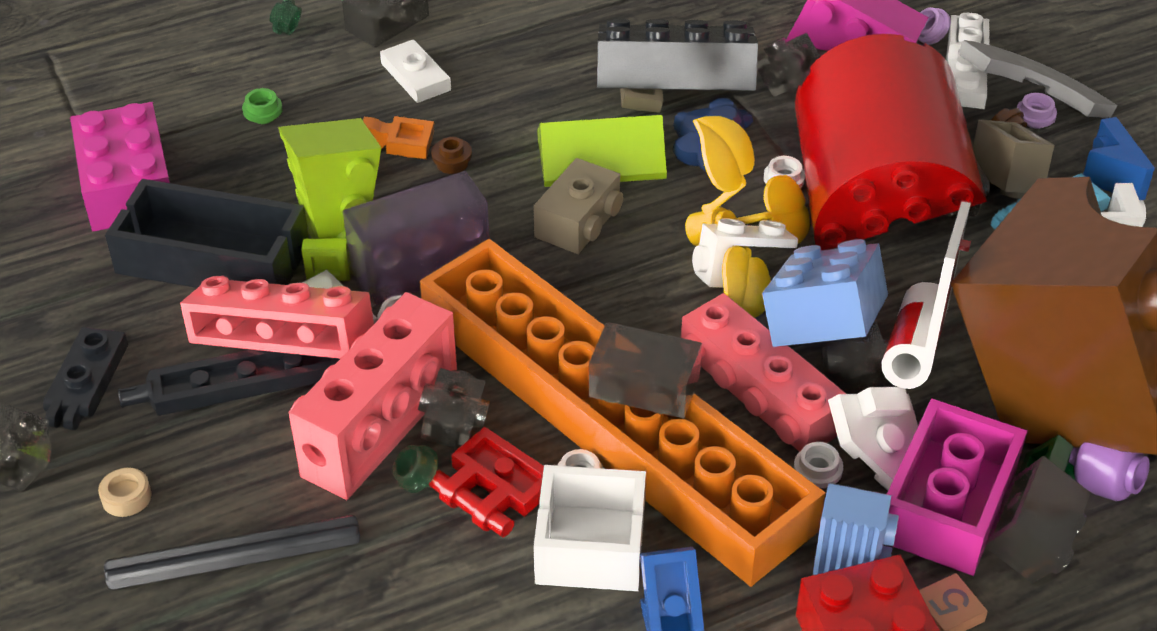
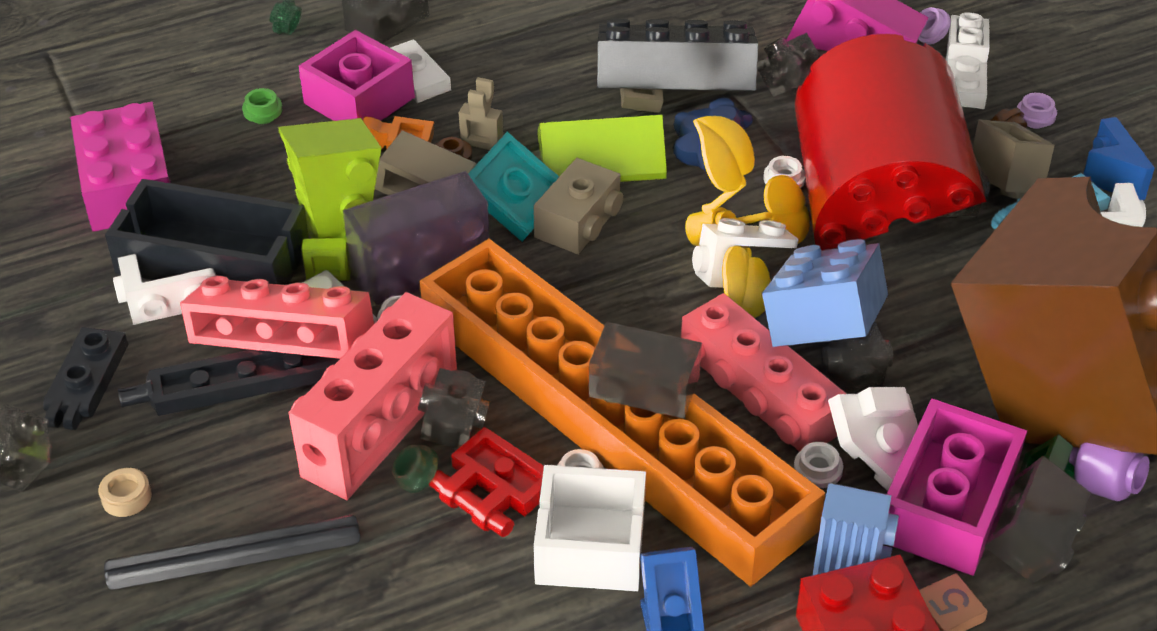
white door [882,201,971,389] -> none
light grey tile [958,40,1118,118] -> none
none -> white bracket [113,254,216,325]
none -> dark pink brick [299,30,415,121]
none -> dark tan brick [375,130,476,222]
none -> teal plate [458,132,559,242]
none -> dark tan plate [459,77,503,150]

